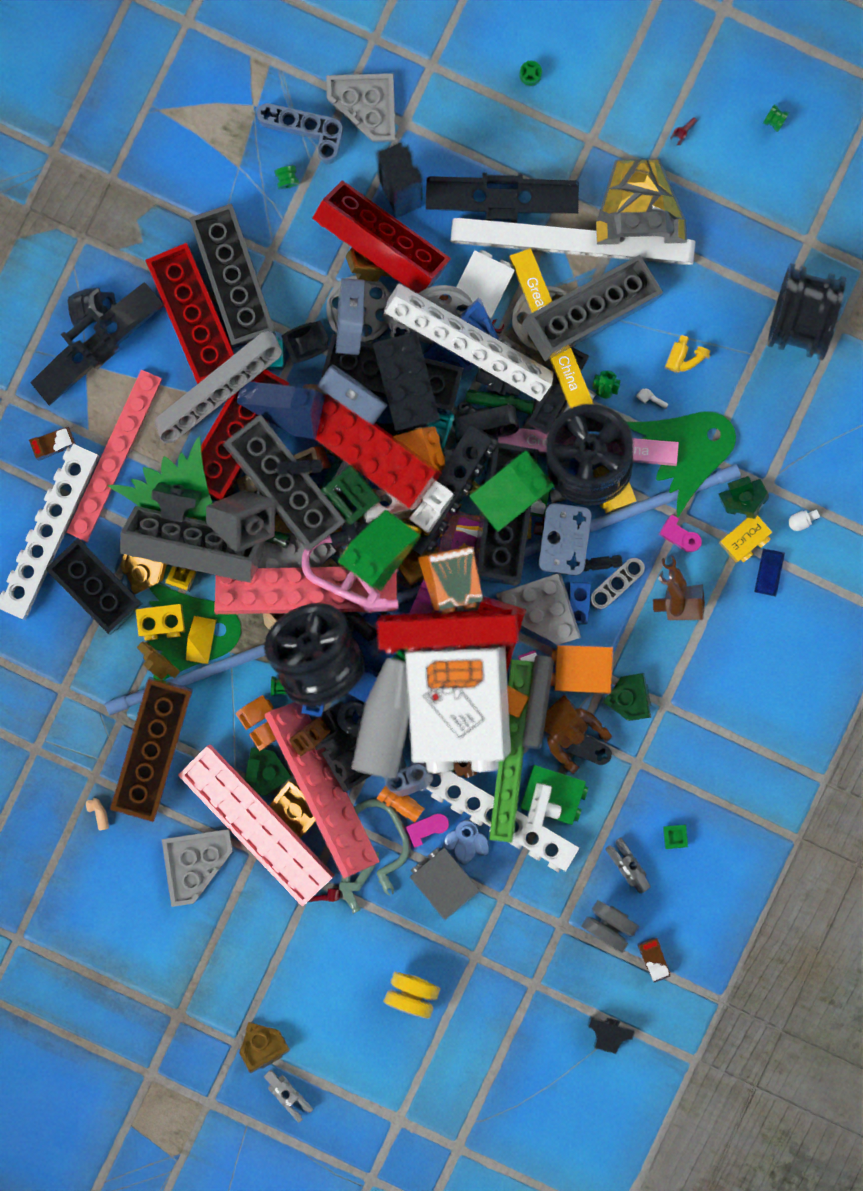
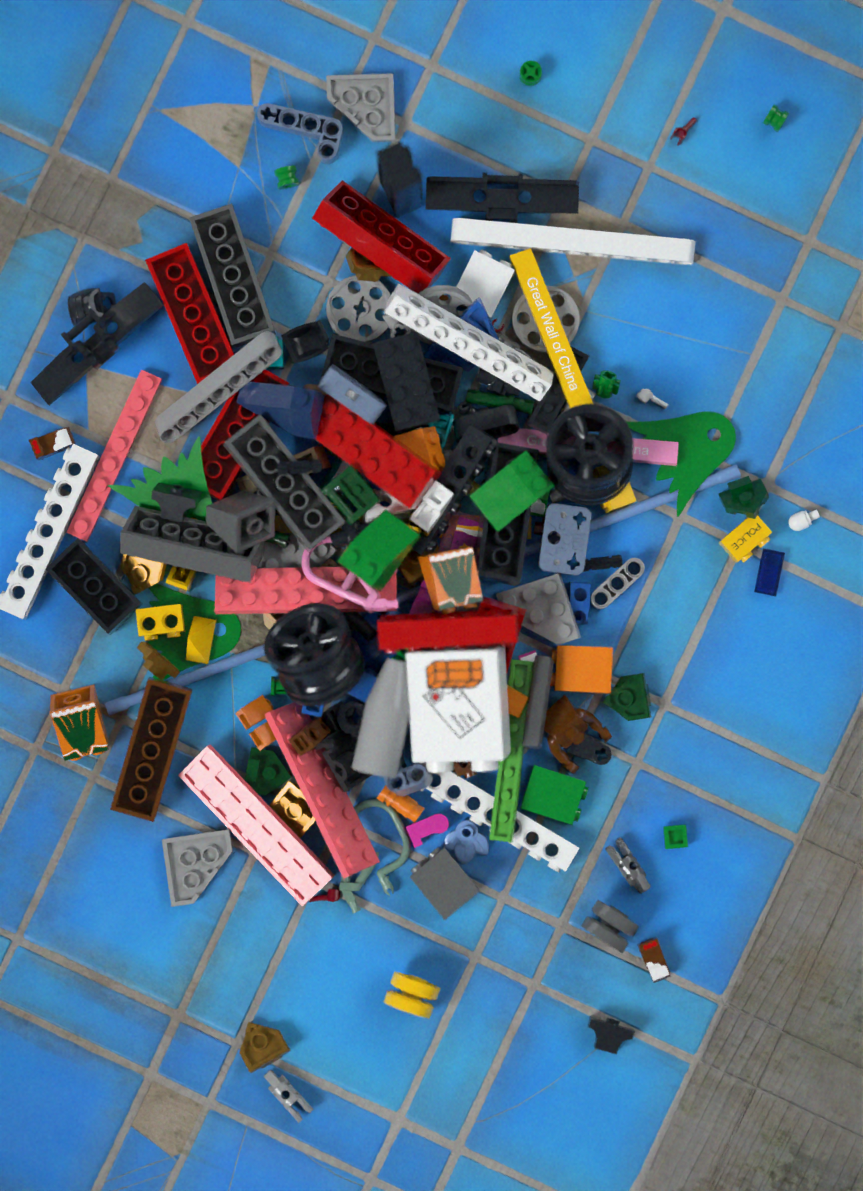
light nougat arm [86,798,109,830] -> none
sand blue axle [336,278,364,355] -> none
dark grey brick [522,255,663,362] -> none
white tile [526,783,561,831] -> none
wedge [596,159,687,245] -> none
reddish brown torso [653,556,705,620] -> none
dark pink leg [658,514,702,552] -> none
yellow plant [665,335,710,373] -> none
black wheel [767,263,846,361] -> none
none -> slope [50,684,109,761]

